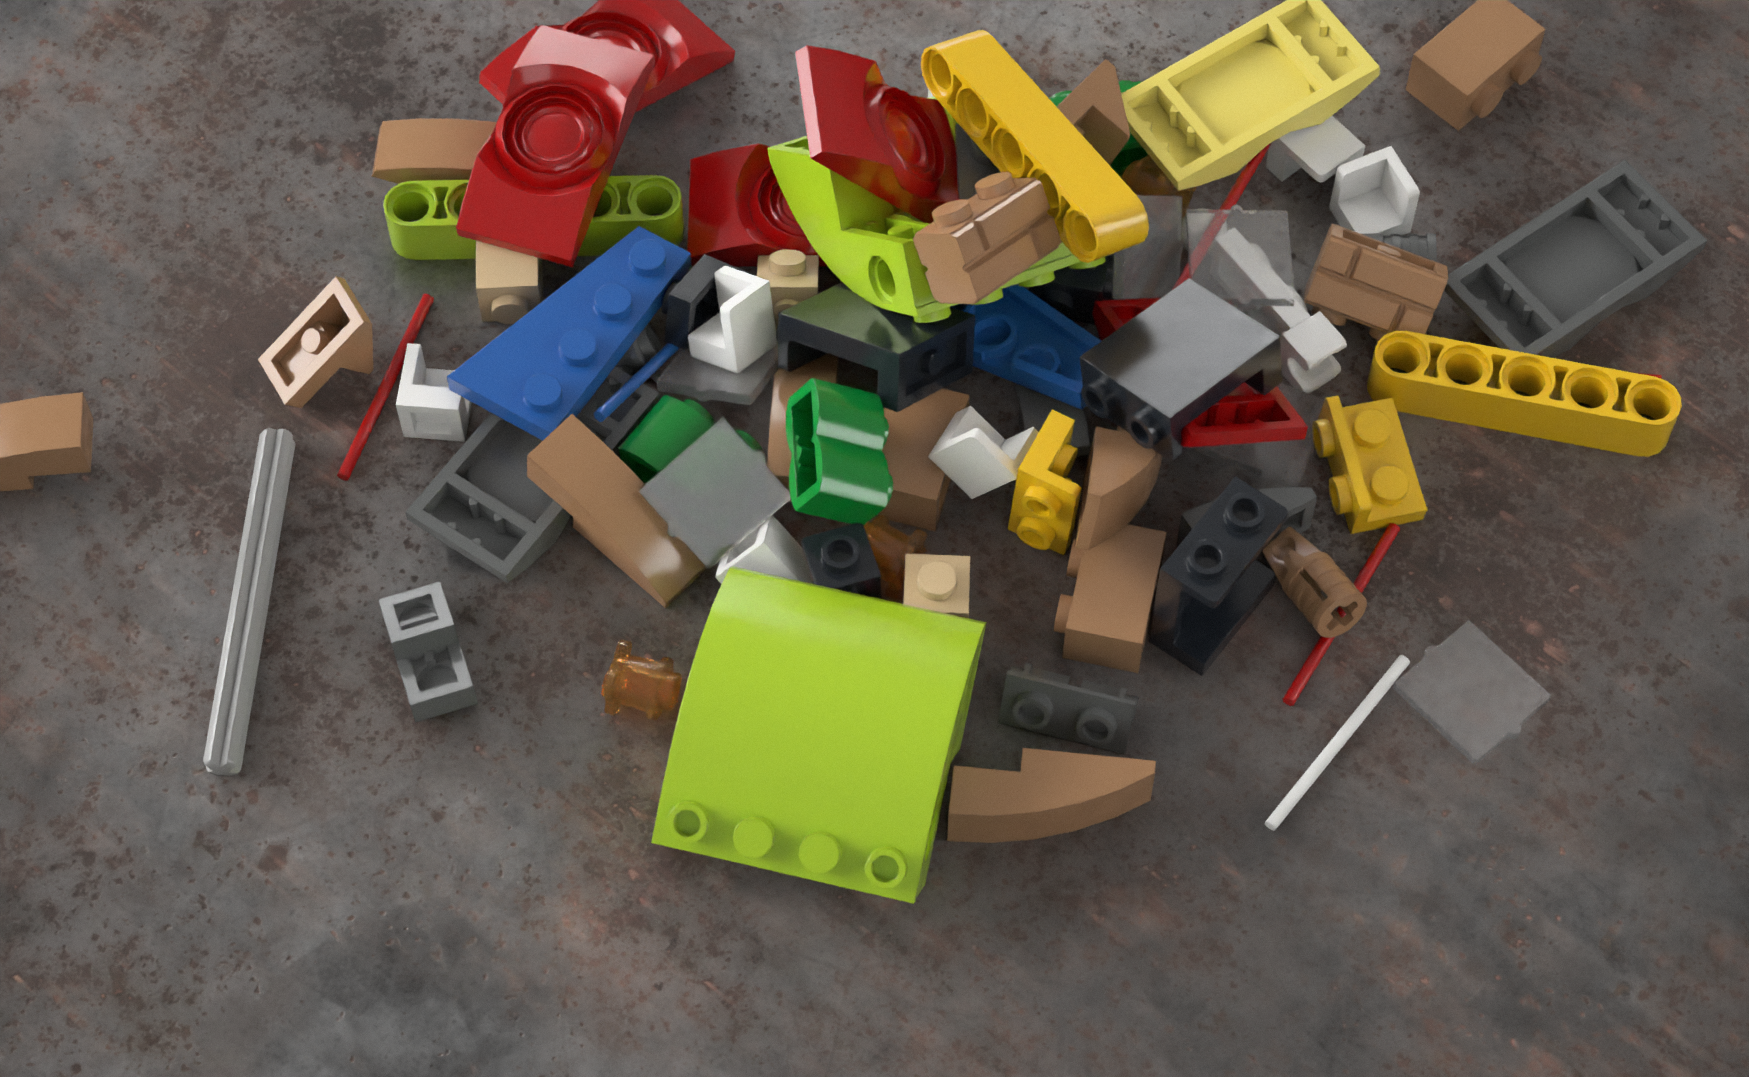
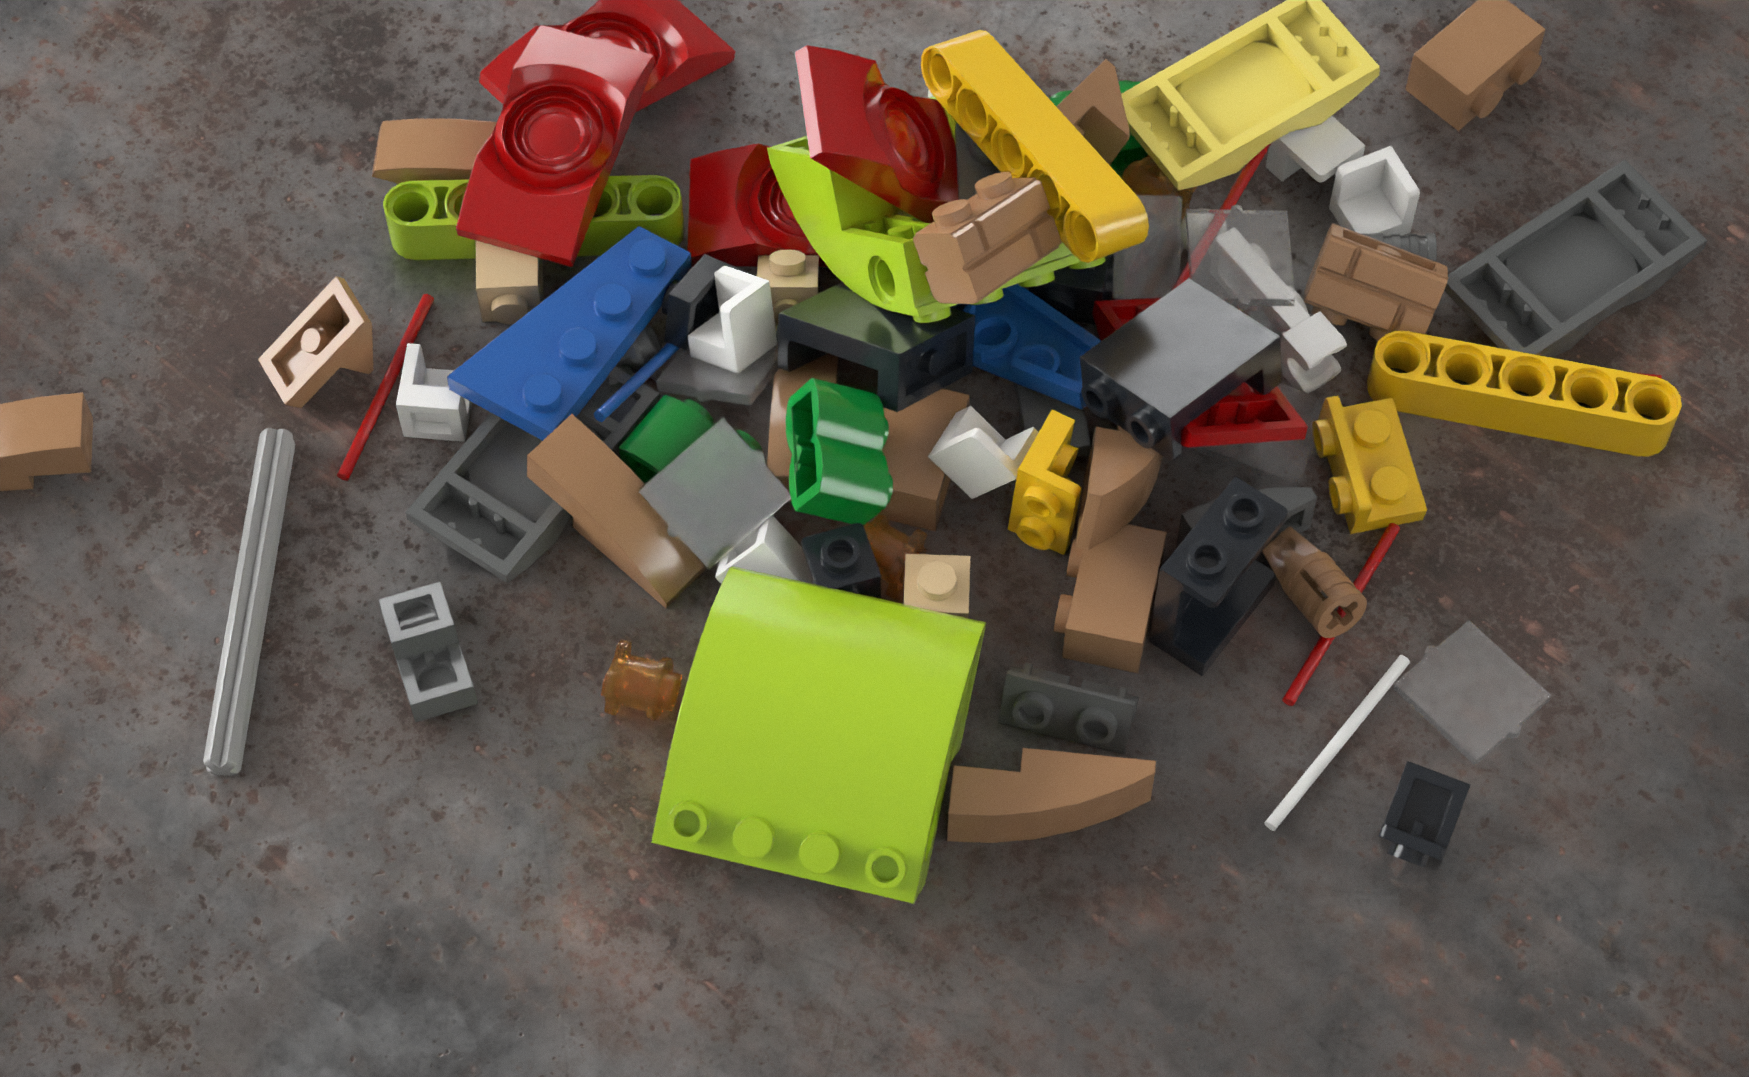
none -> black bracket [1378,761,1471,868]

